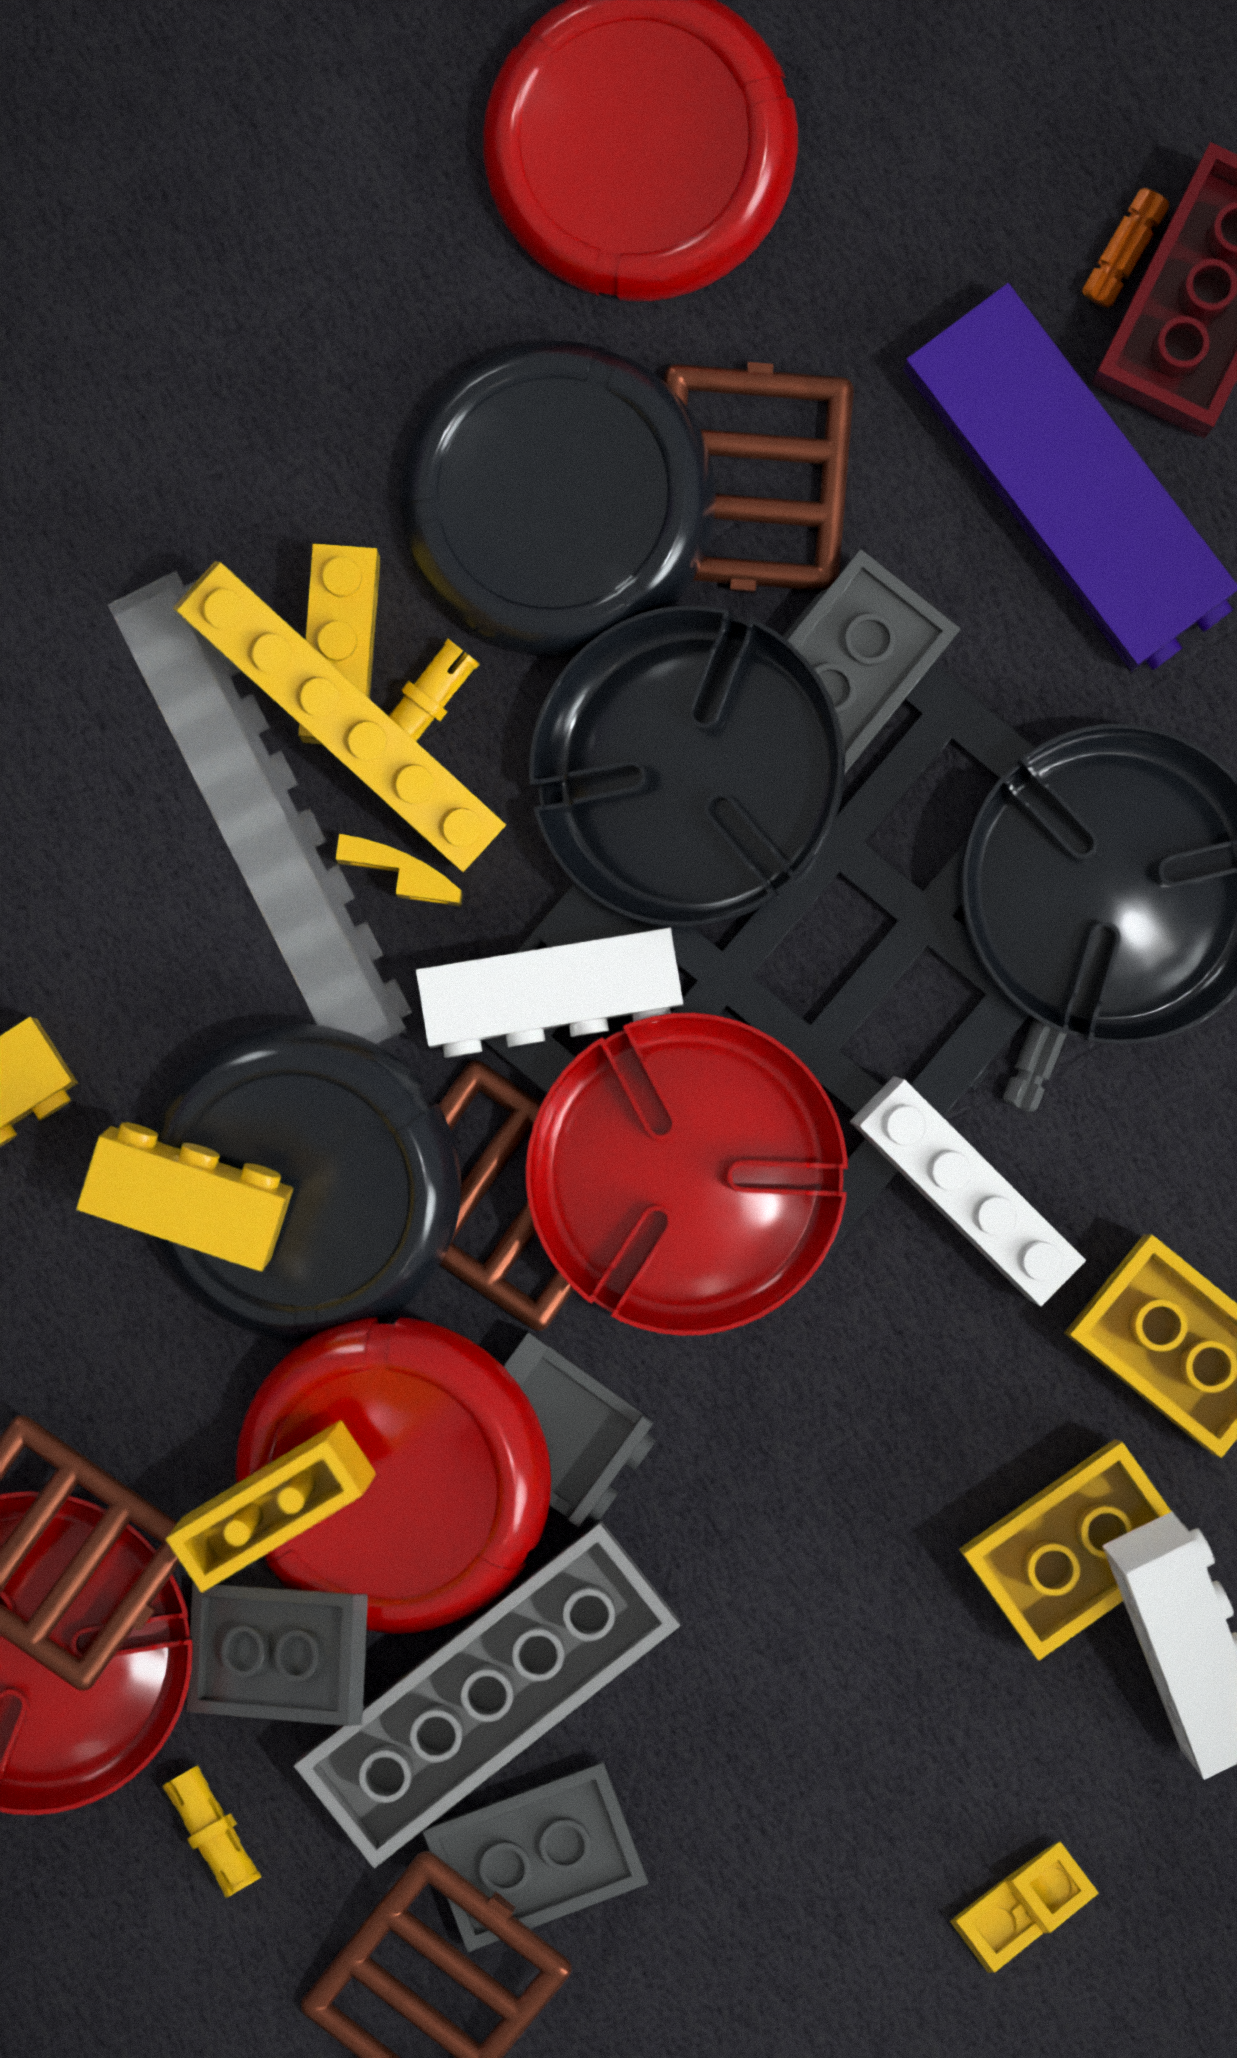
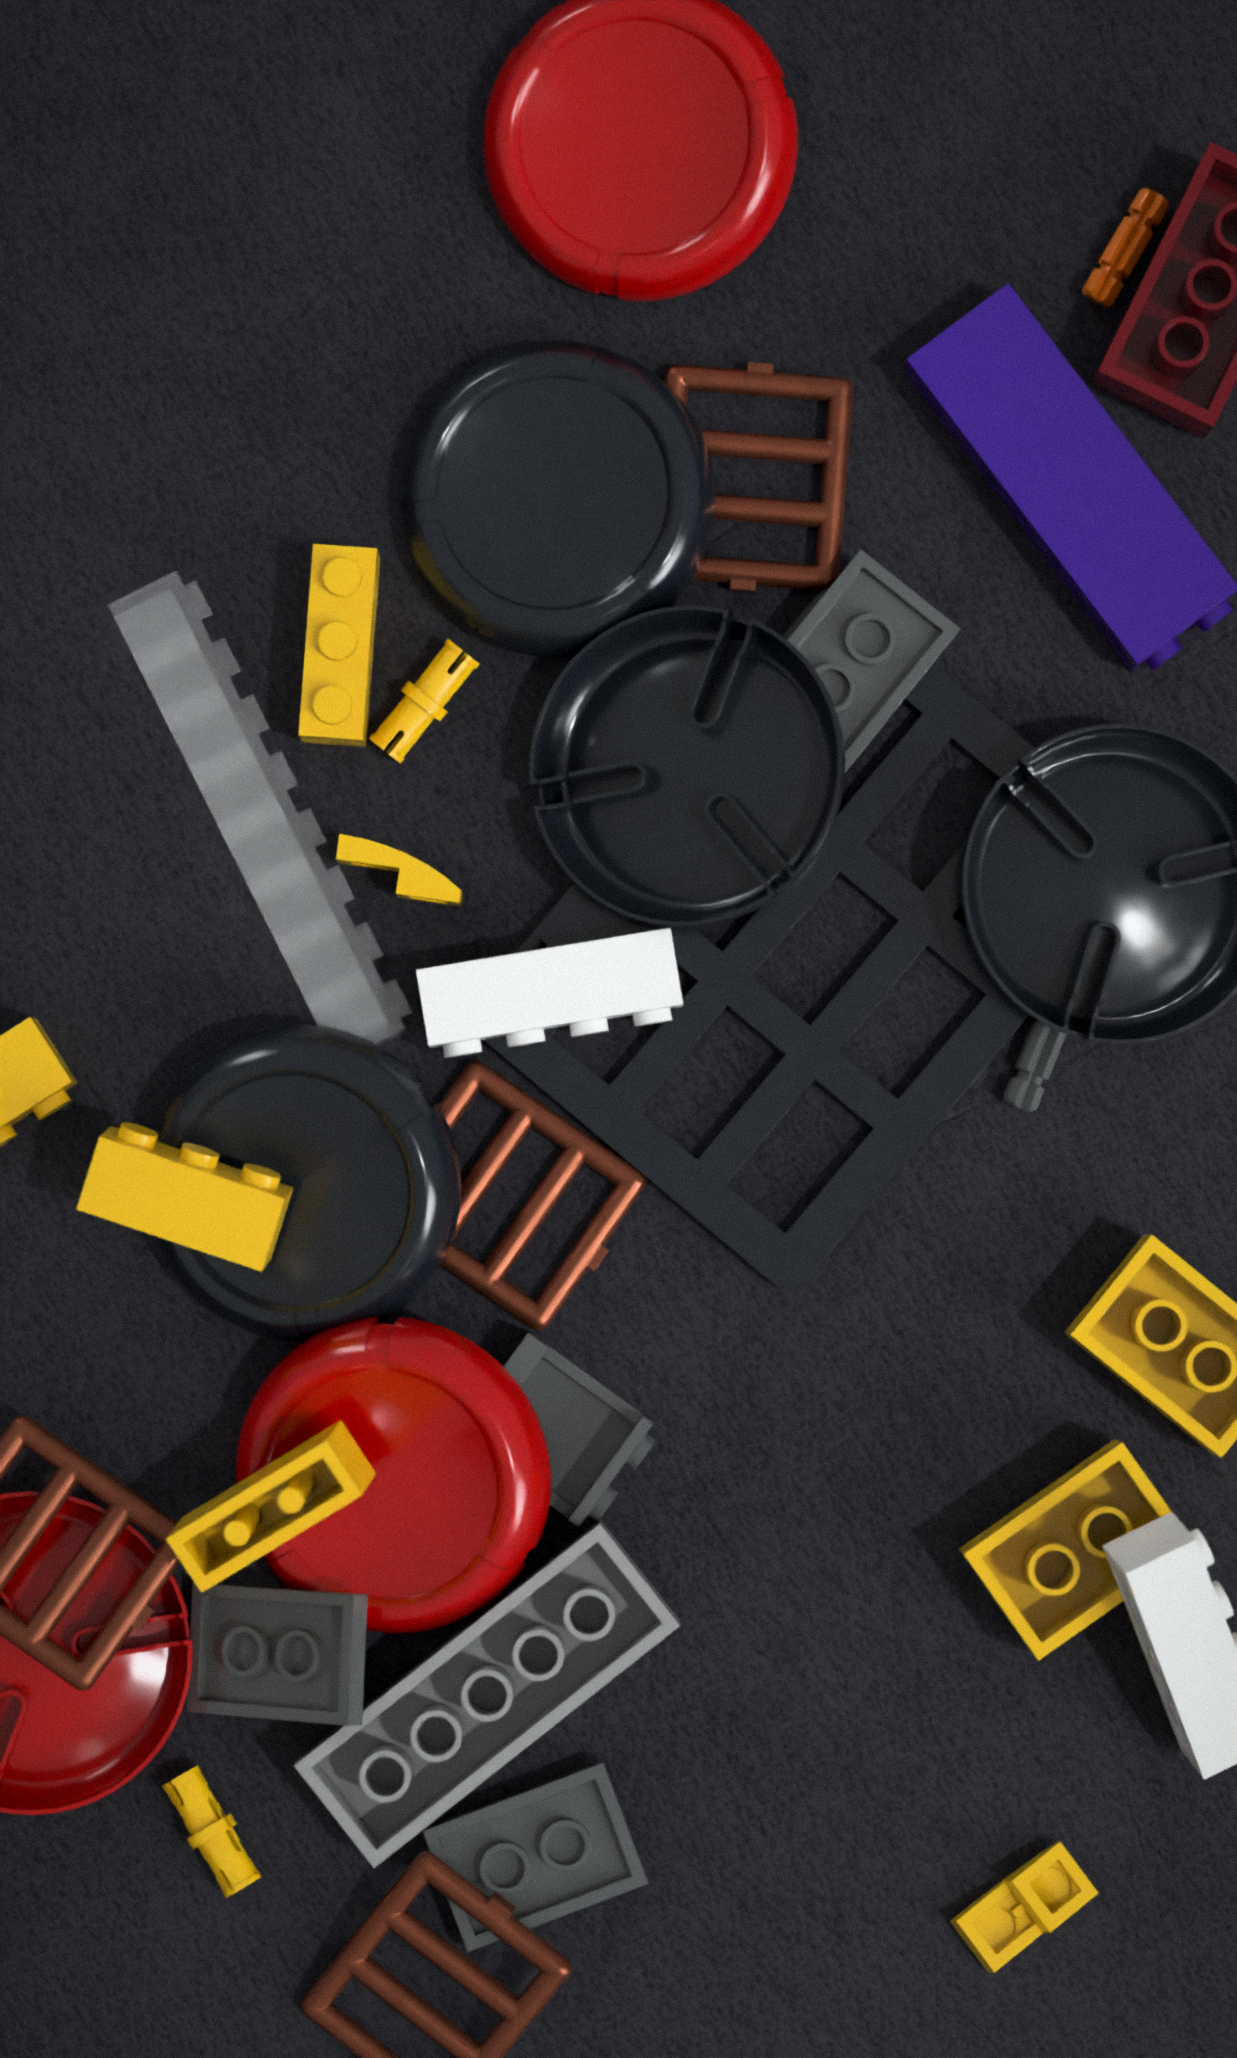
yellow arch [172,561,506,872] -> none
red piece [526,1013,848,1335] -> none
white brick [849,1076,1086,1306] -> none

